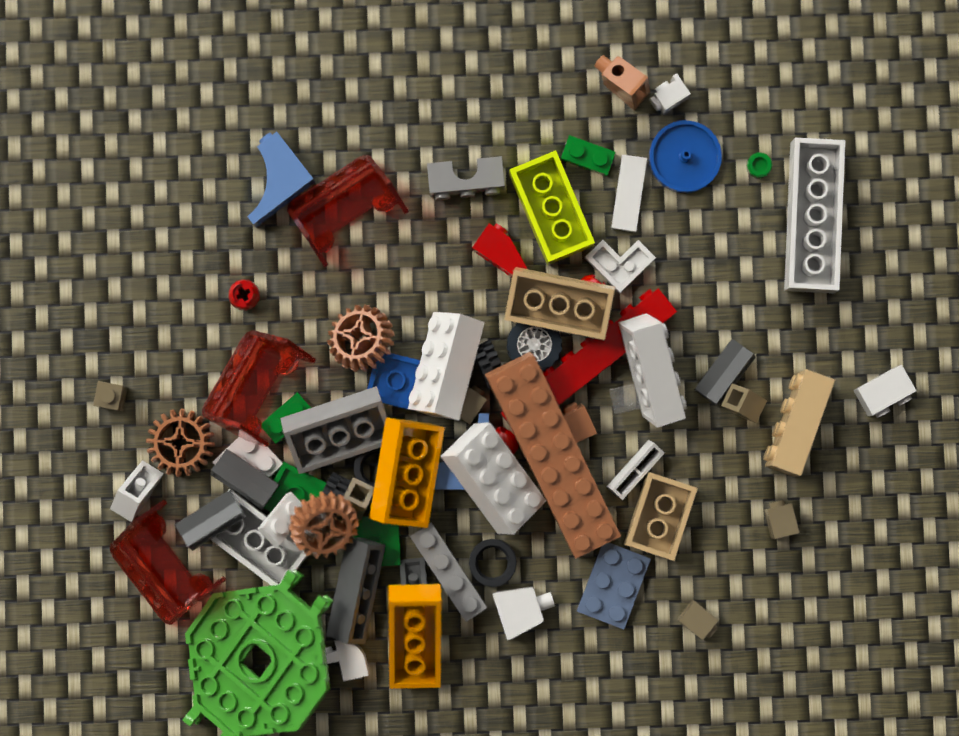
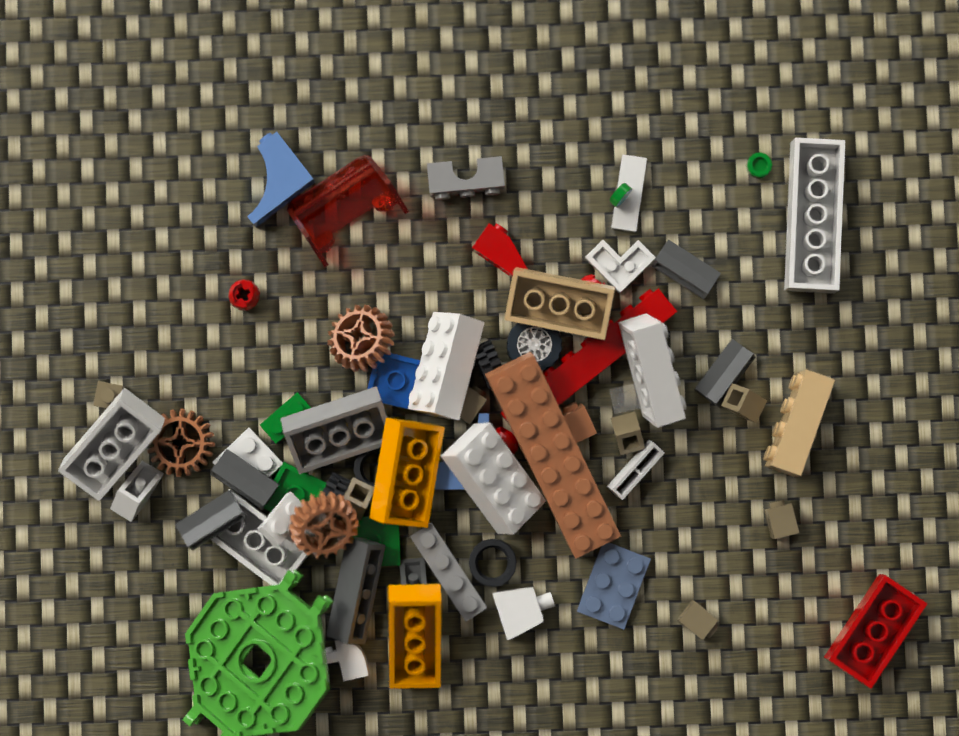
clear red windscreen [110,500,227,625] -> none
clear red windscreen [202,330,316,447] -> none
neon yellow brick [509,150,595,266] -> none
green plate [560,135,616,177] -> none
nougat torso [594,55,650,110] -> none
tan brick [624,472,697,561] -> none
white brick [649,73,691,115] -> none
blue piece [649,120,722,193] -> none
white brick [853,365,916,418] -> none
none -> white brick [58,388,165,501]
none -> green tile [610,183,632,208]
none -> dark tan brick [611,412,645,455]
none -> dark grey piece [651,239,721,300]
none -> red brick [823,574,928,689]

